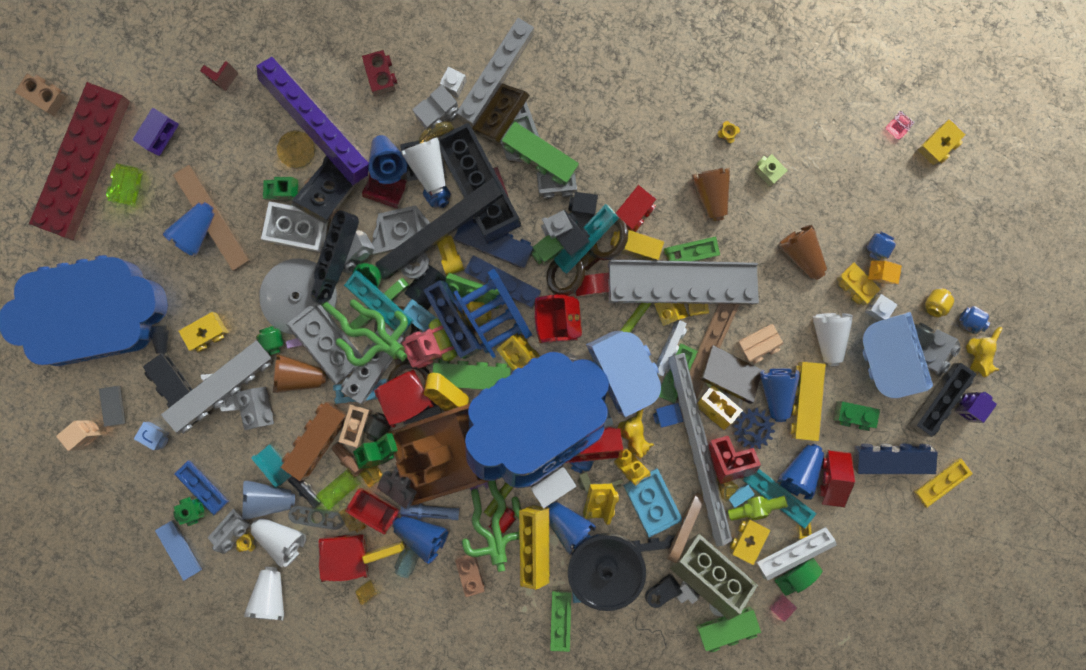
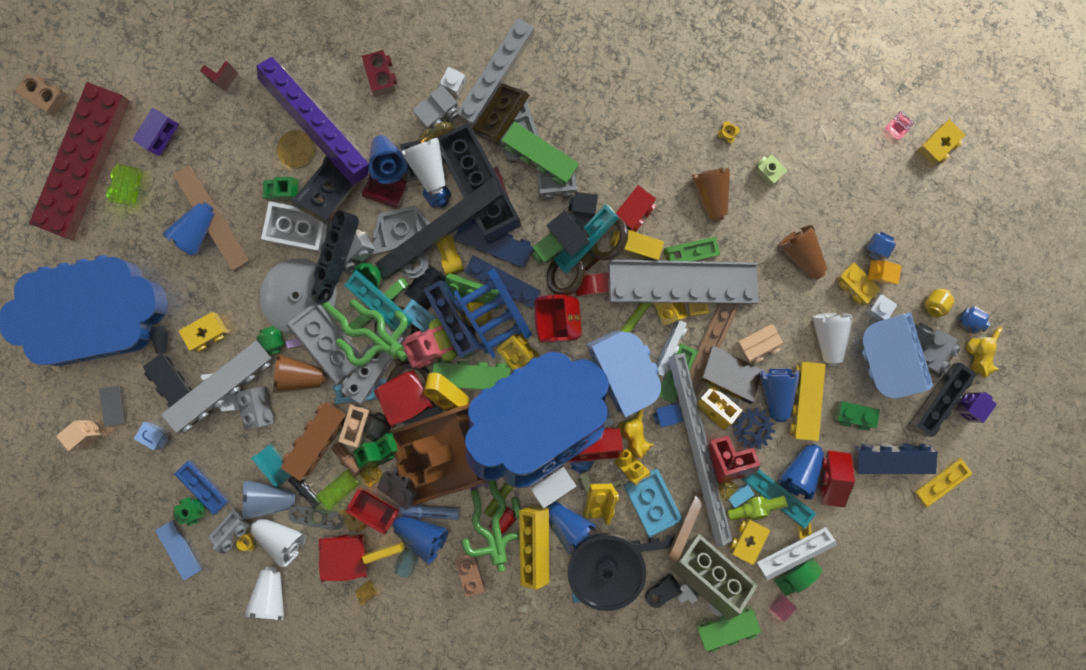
light grey bracket [541,210,573,239] -> none
bright green plate [550,591,571,652] -> none

